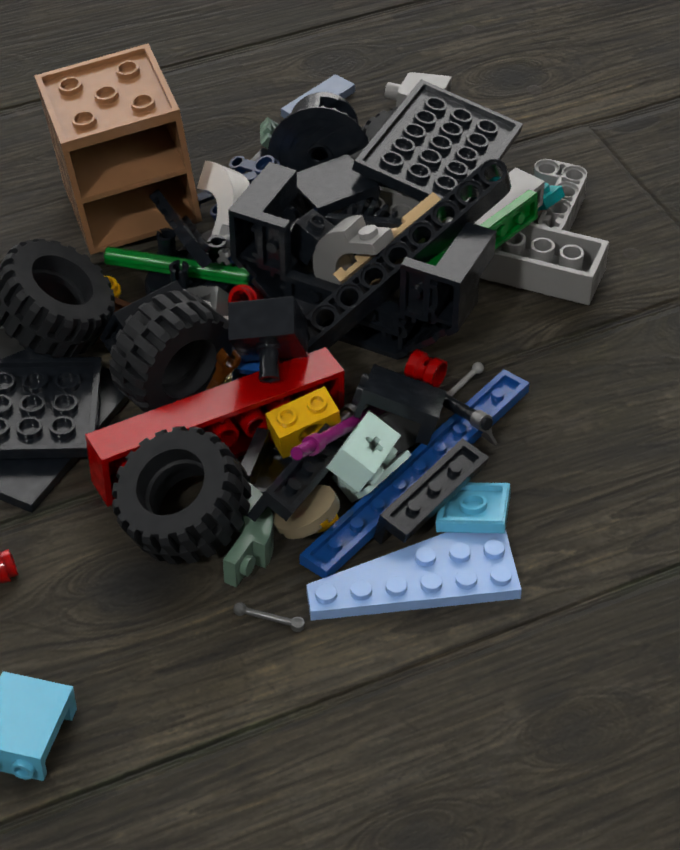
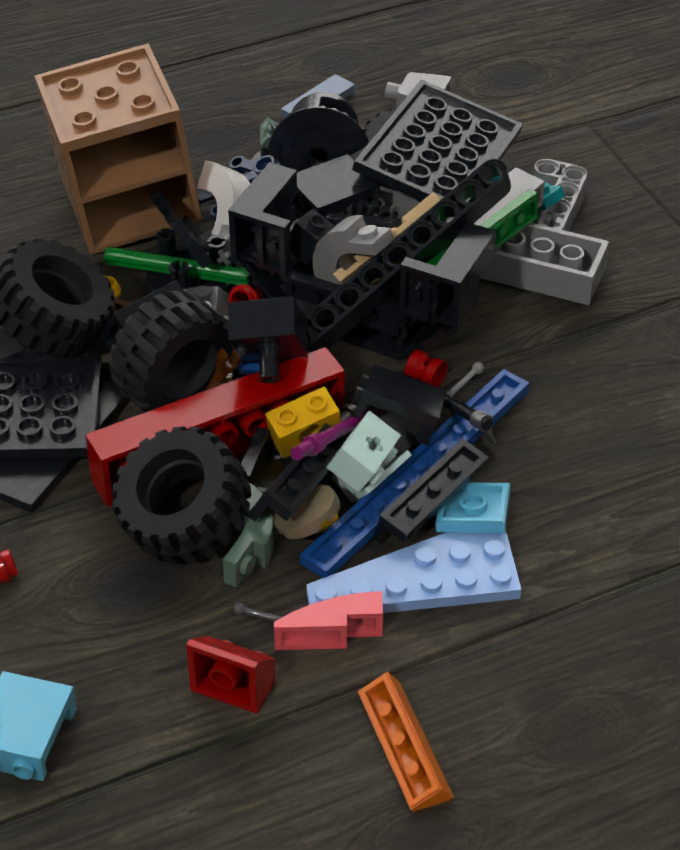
none -> red slope [186,636,276,714]
none -> coral slope [274,591,383,650]
none -> orange slope [357,671,454,812]

